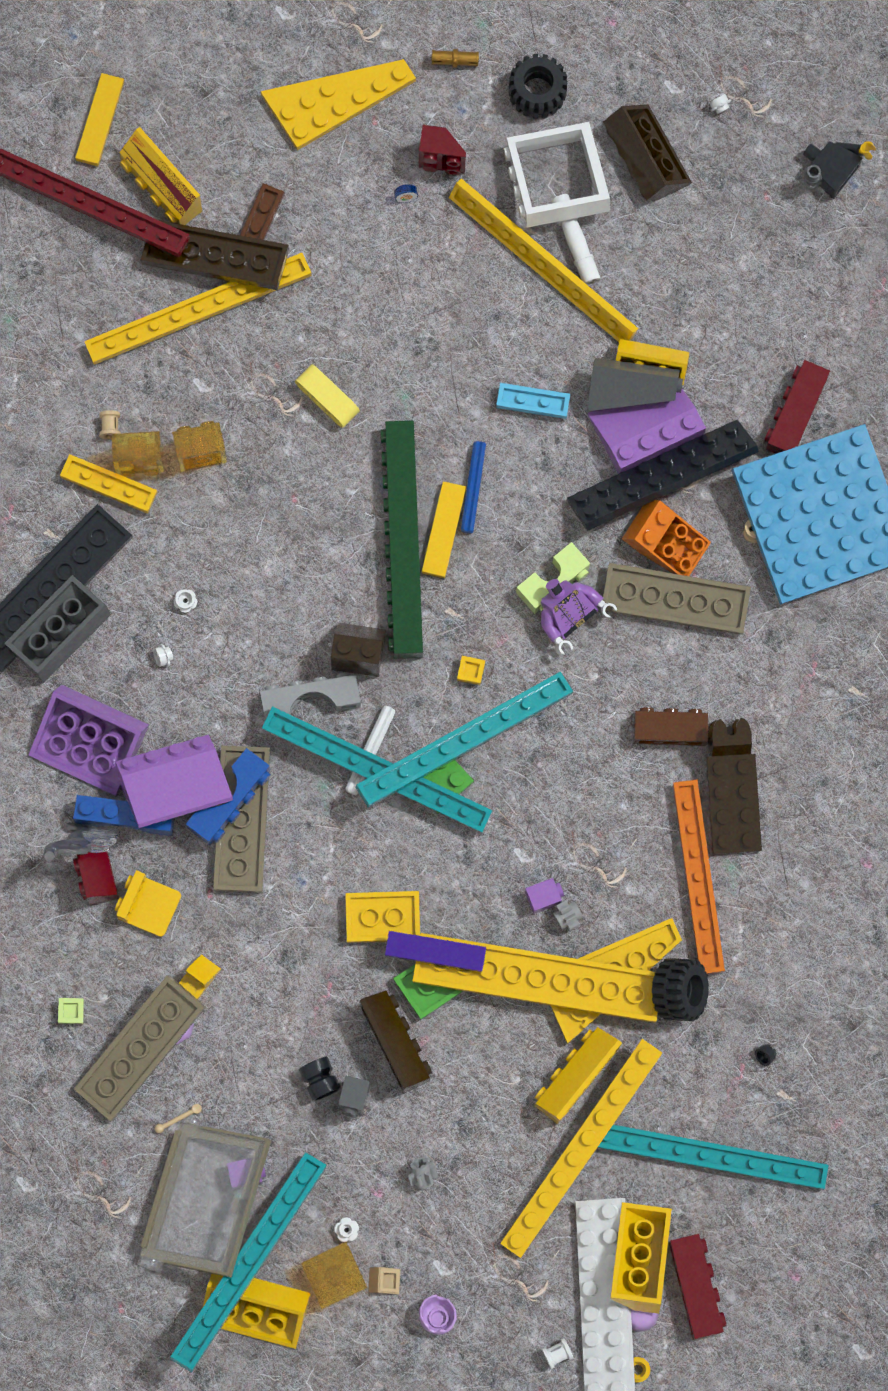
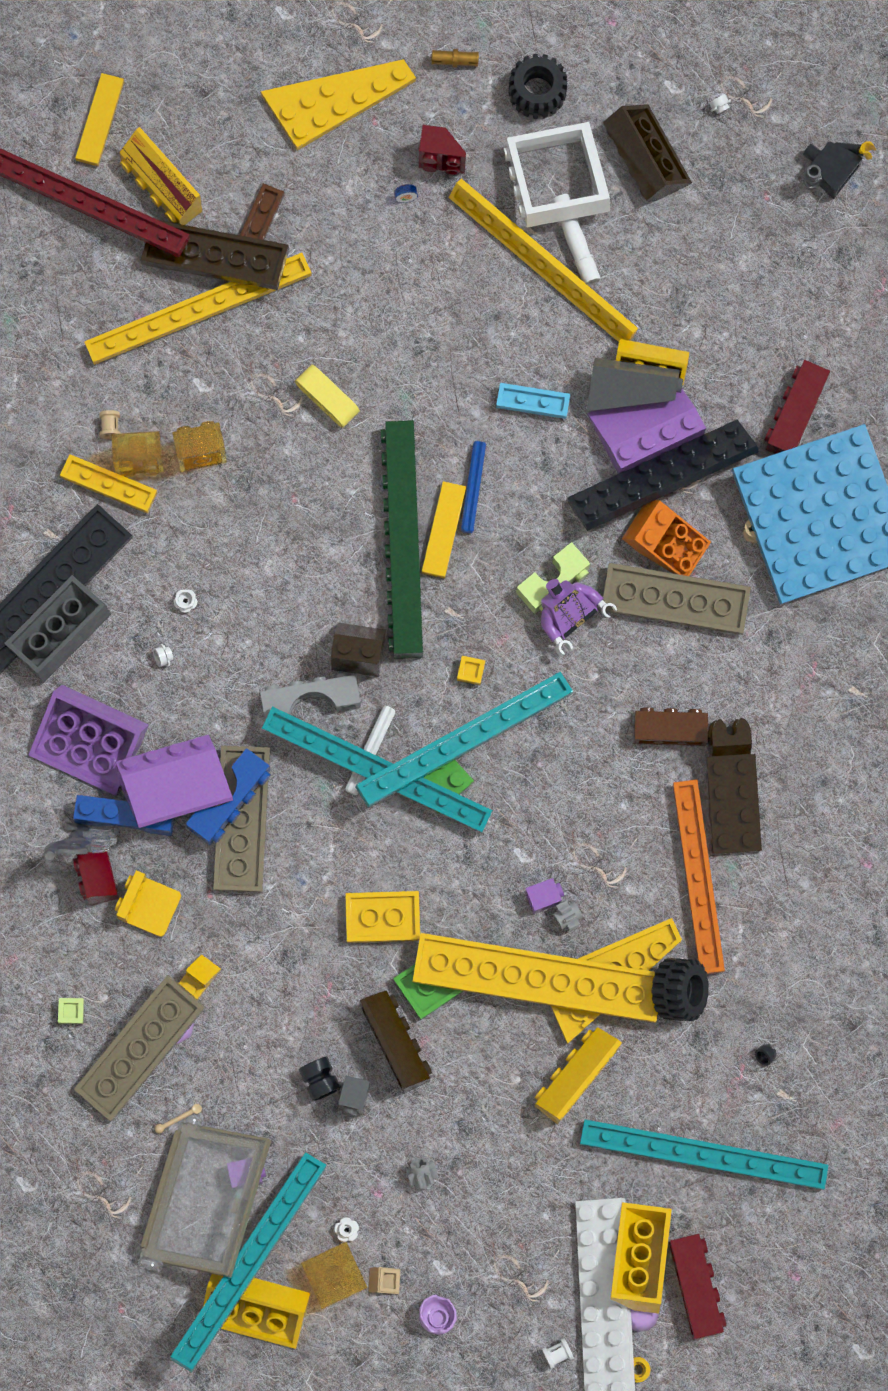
dark purple tile [385,931,486,972] -> none
yellow plate [500,1039,662,1258] -> none

